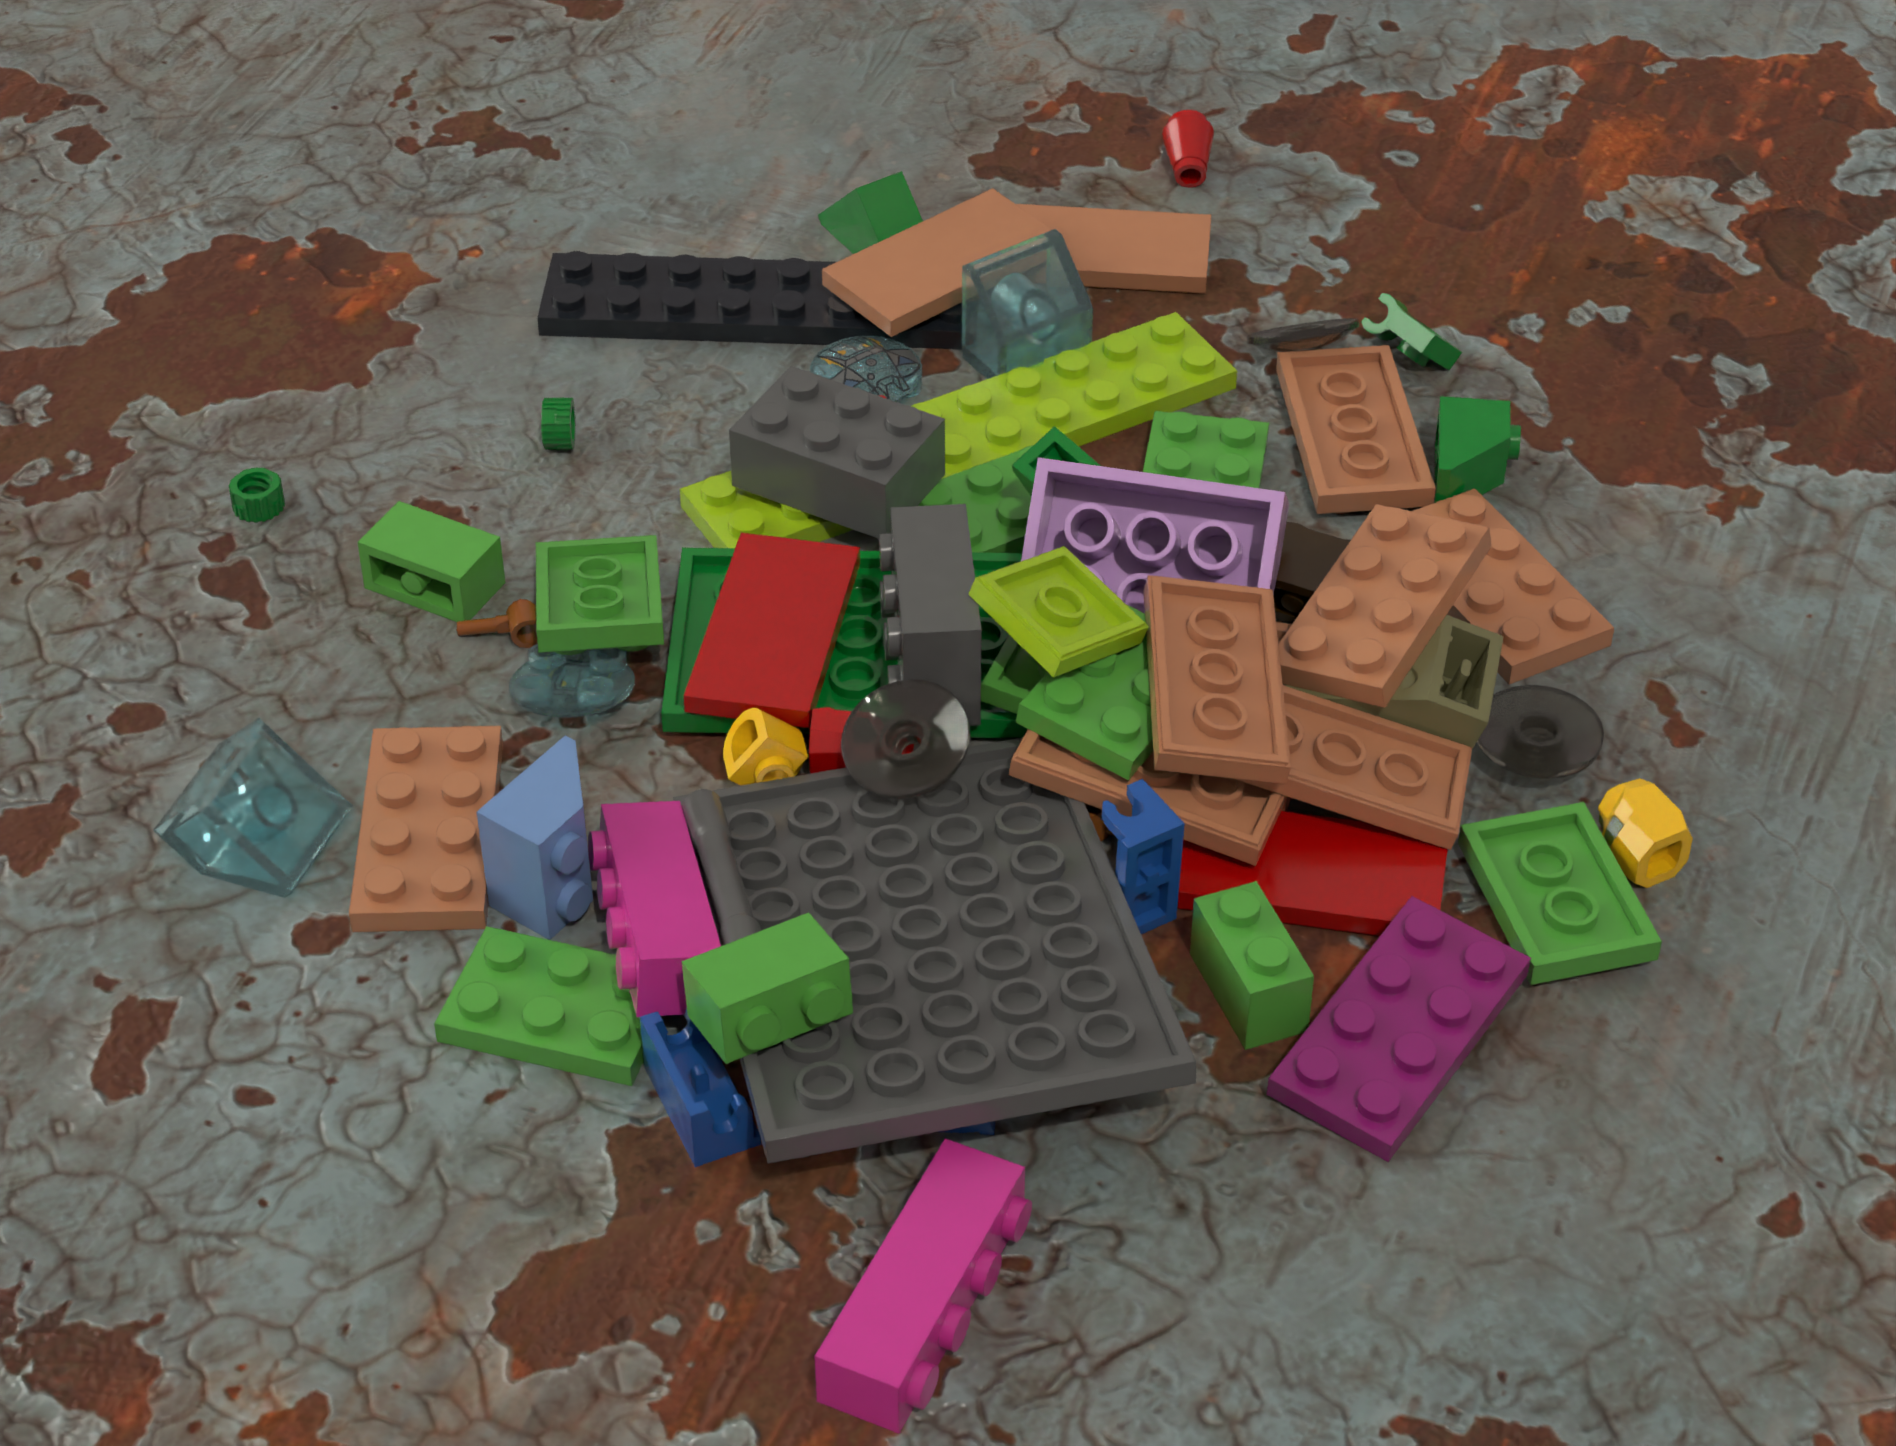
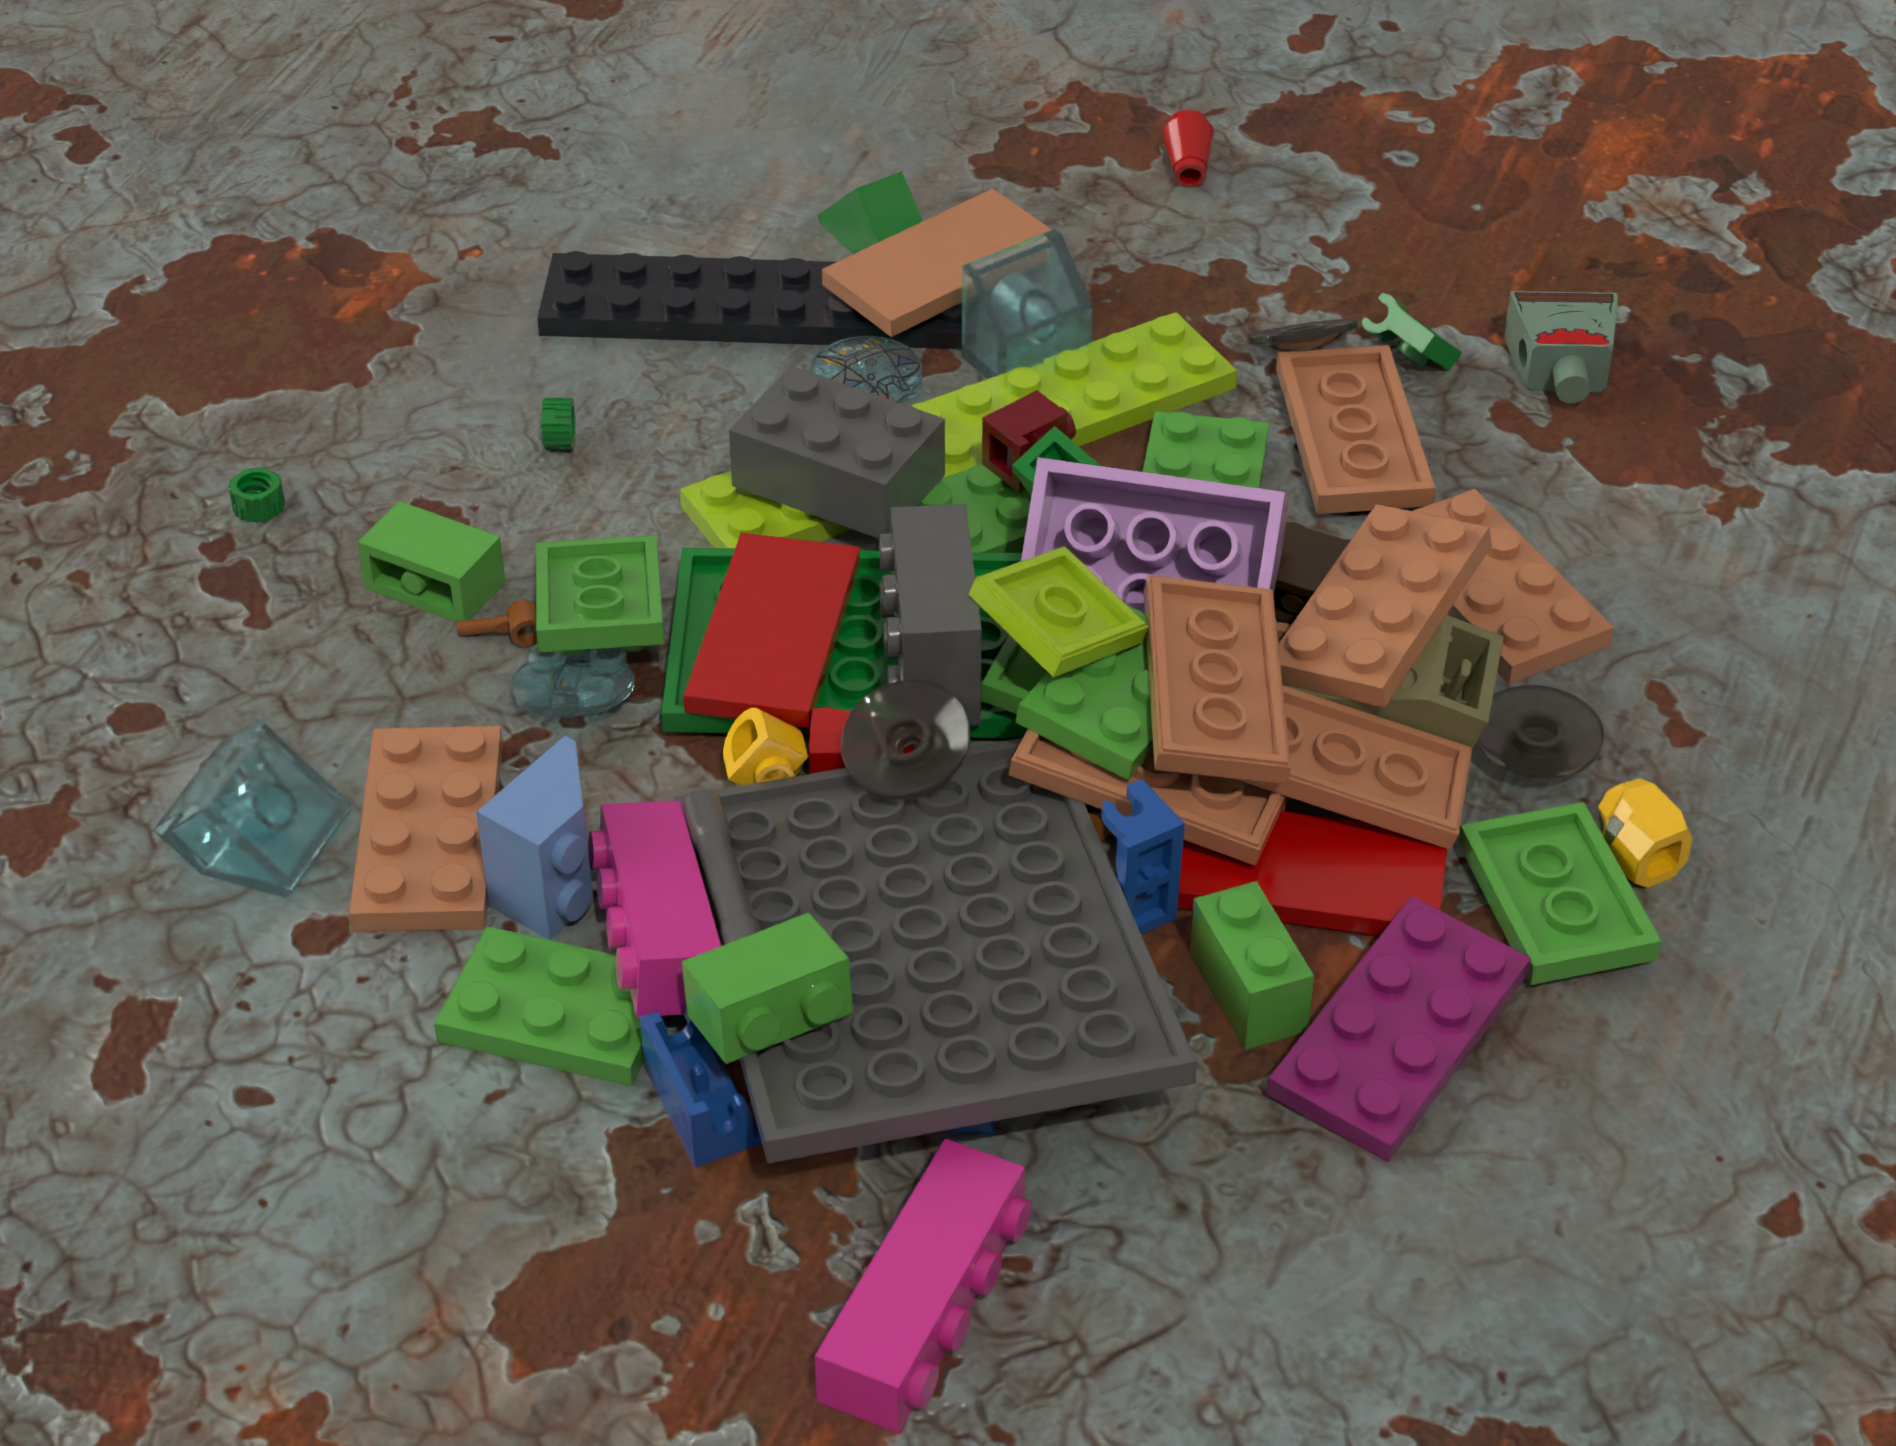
nougat tile [1005,204,1211,294] -> none
green slope [1434,396,1521,503] -> none
none -> dark red brick [982,390,1076,493]
none -> sand green torso [1504,291,1618,404]

